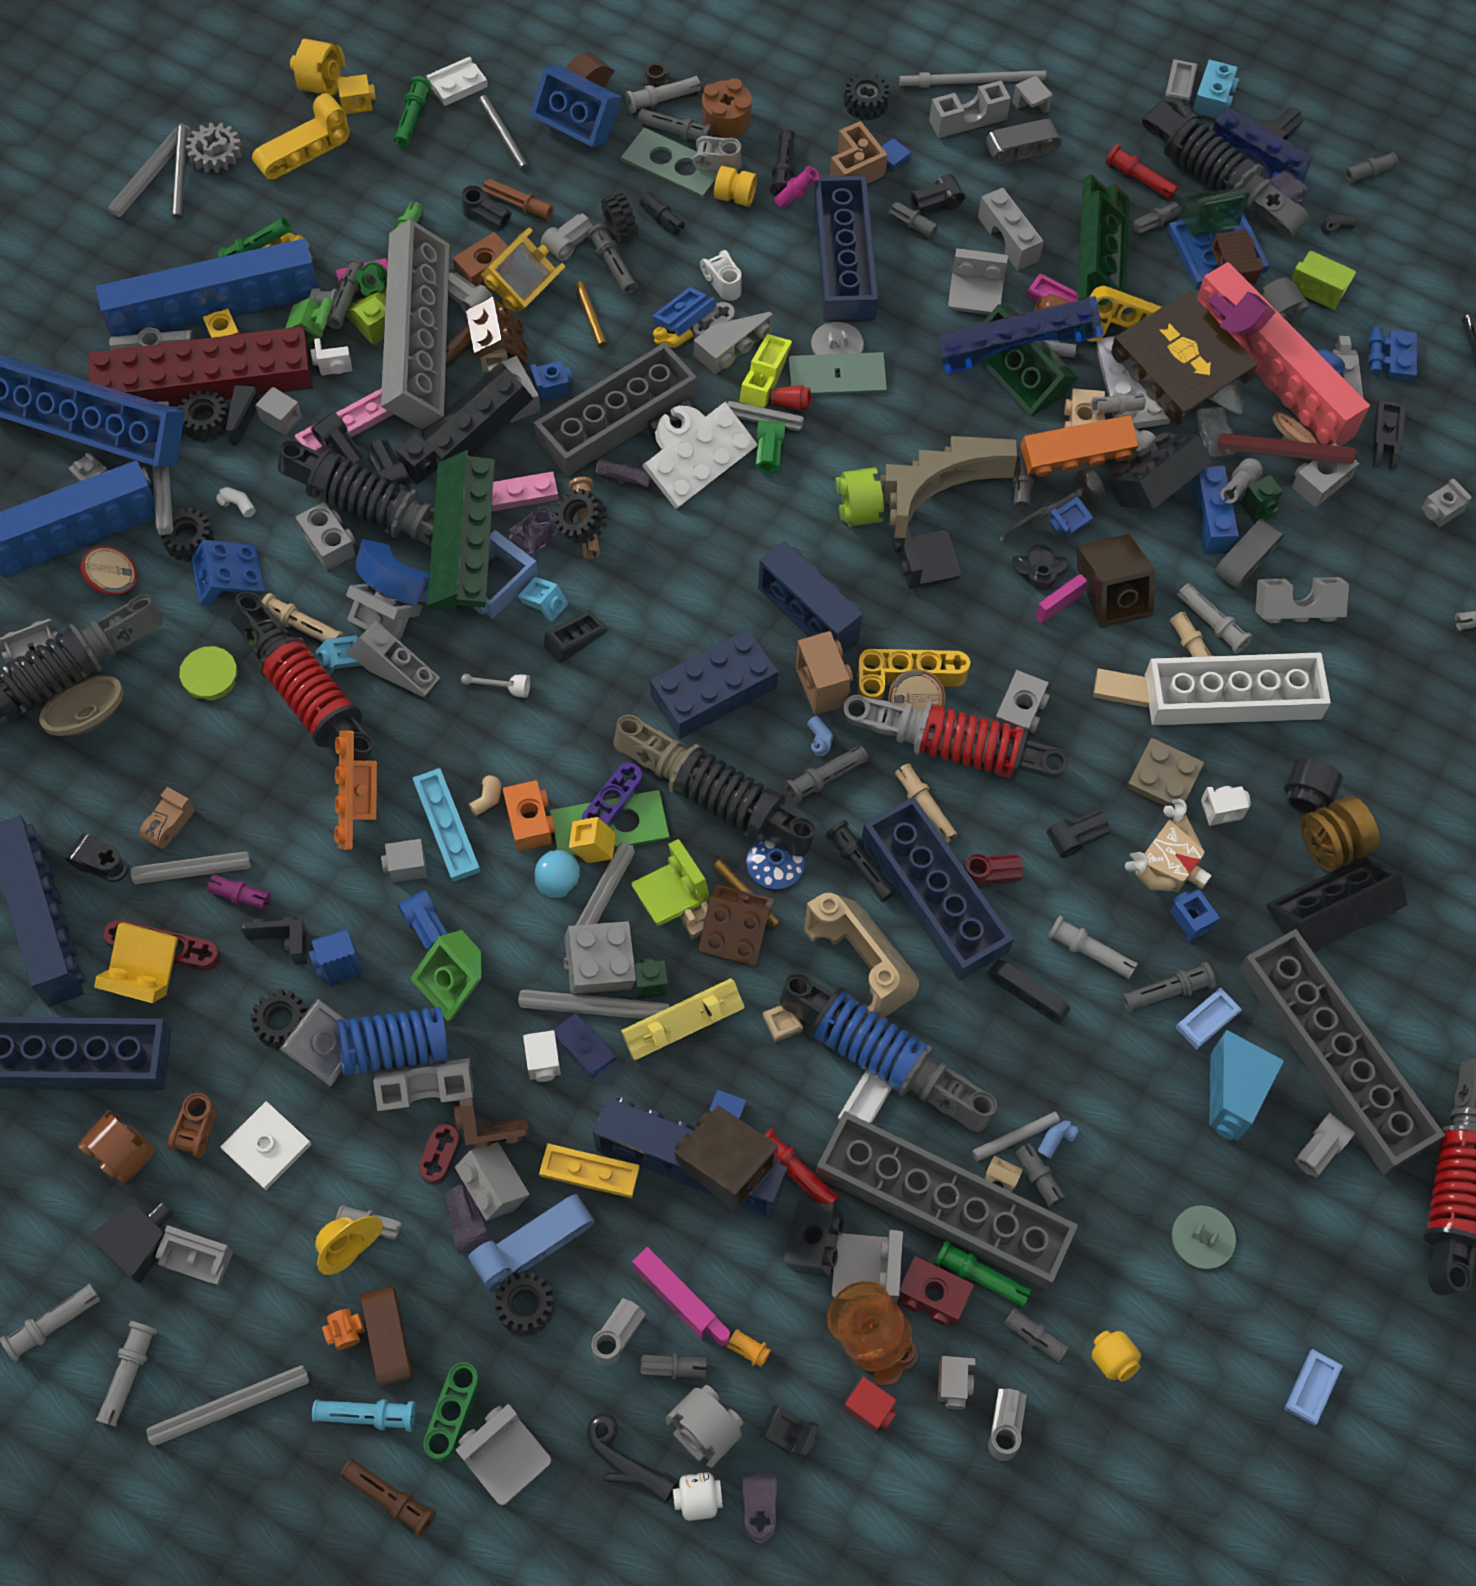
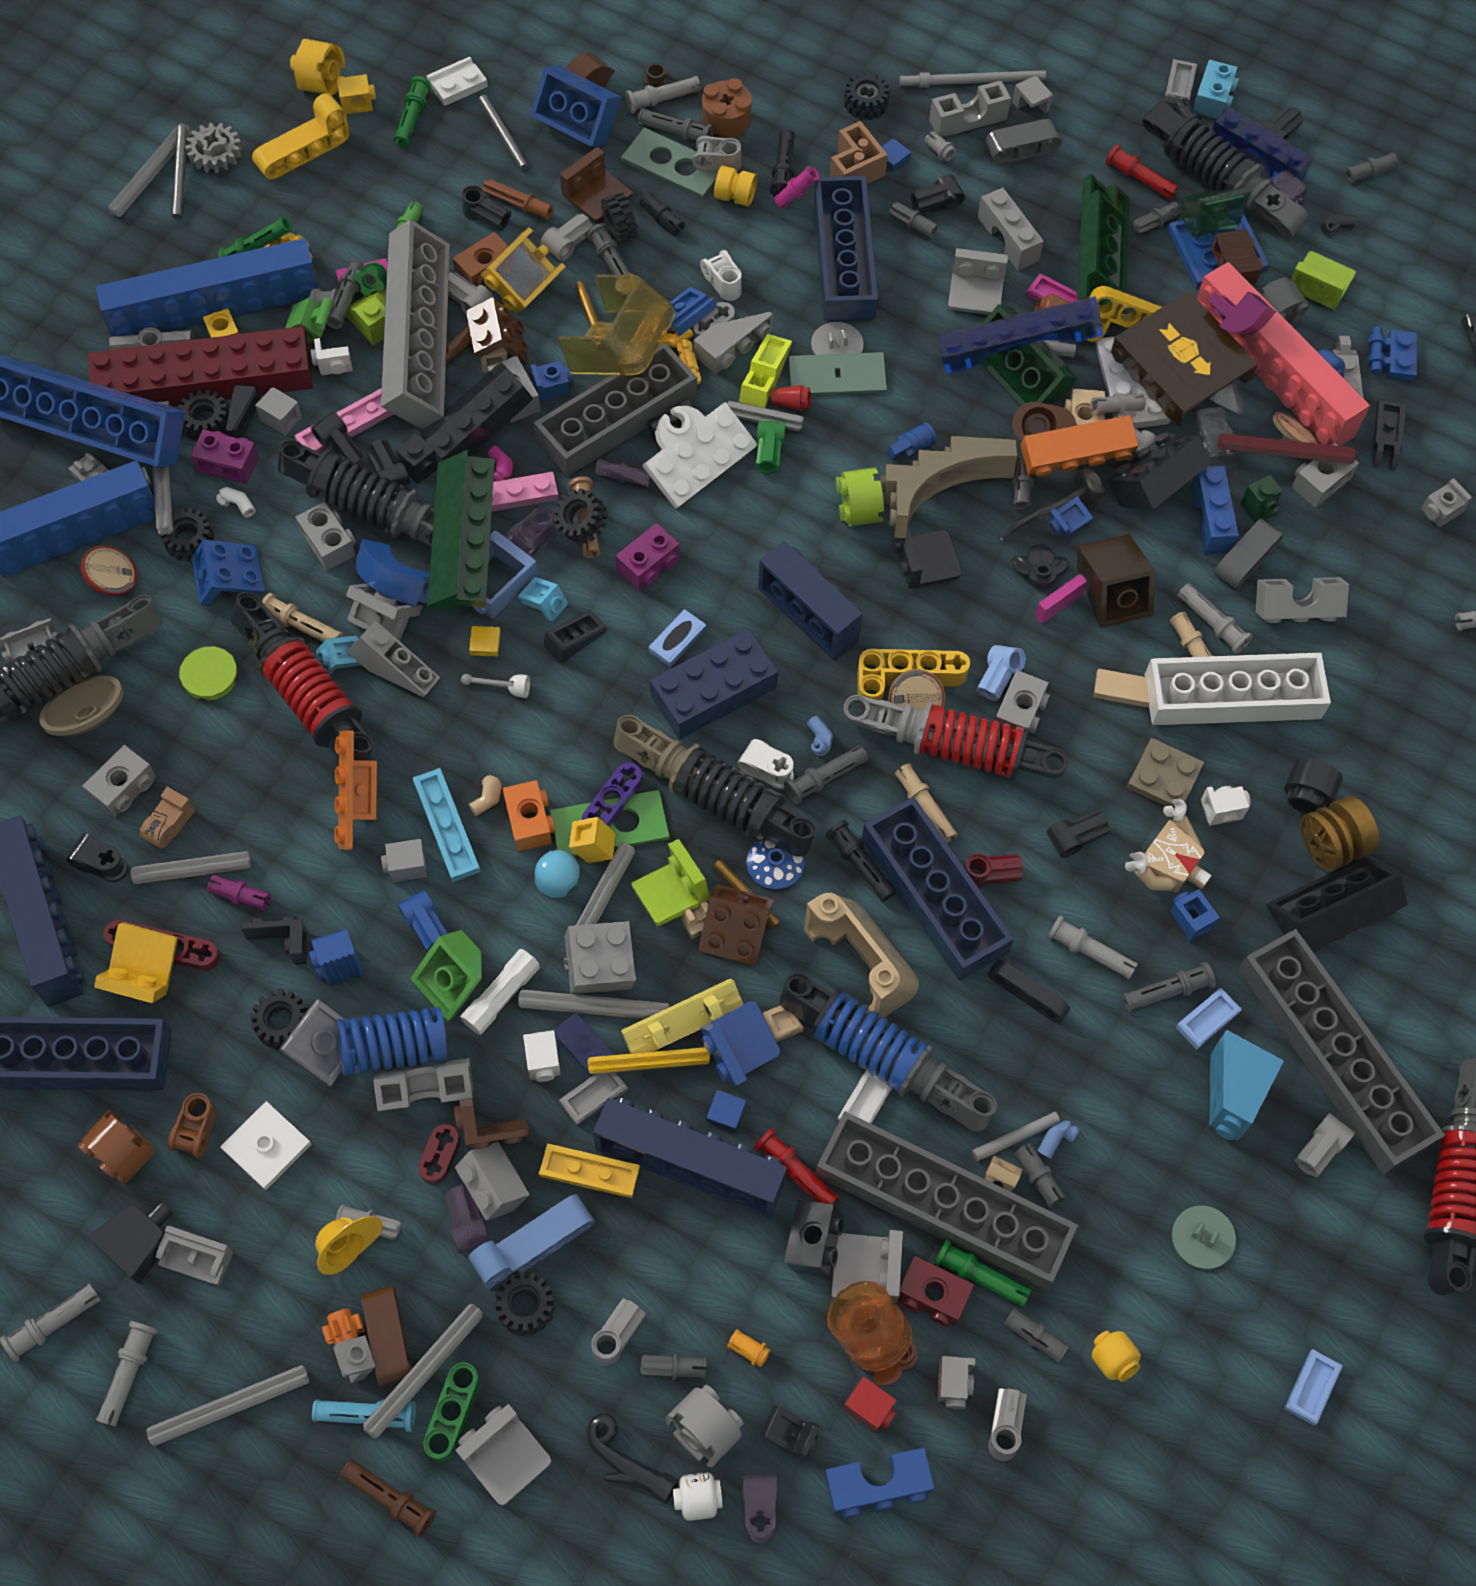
dark pink hinge [632,1247,730,1347] -> none
dark green brick [634,958,668,999] -> none
dark brown slope [675,1105,778,1212] -> none
medium nougat brick [795,631,853,716] -> none
light grey pin [1220,458,1263,504] -> none
none -> light grey brick [82,745,156,818]
none -> magenta brick [190,430,259,484]
none -> light grey bracket [333,1336,376,1383]
none -> light grey axle [363,1304,483,1438]
none -> white axle [460,949,540,1035]
none -> yellow tile [469,626,501,657]
none -> dark pink arm [488,446,513,481]
none -> clear yellow windscreen [559,273,675,375]
none -> light grey tile [559,1072,628,1127]
none -> reddish brown bracket [560,147,632,223]
none -> yellow axle [587,1047,710,1074]
none -> magenta brick [616,523,679,591]
none -> light blue tile [648,609,706,667]
none -> yellow axle [676,339,702,385]
none -> blue bracket [700,1001,780,1086]
none -> white piece [737,739,794,789]
none -> blue arch [824,1448,934,1519]
none -> blue hinge [887,422,937,461]
none -> light grey pin [924,131,956,161]
none -> light blue piece [976,645,1026,702]
none -> reddish brown piece [1012,402,1077,441]

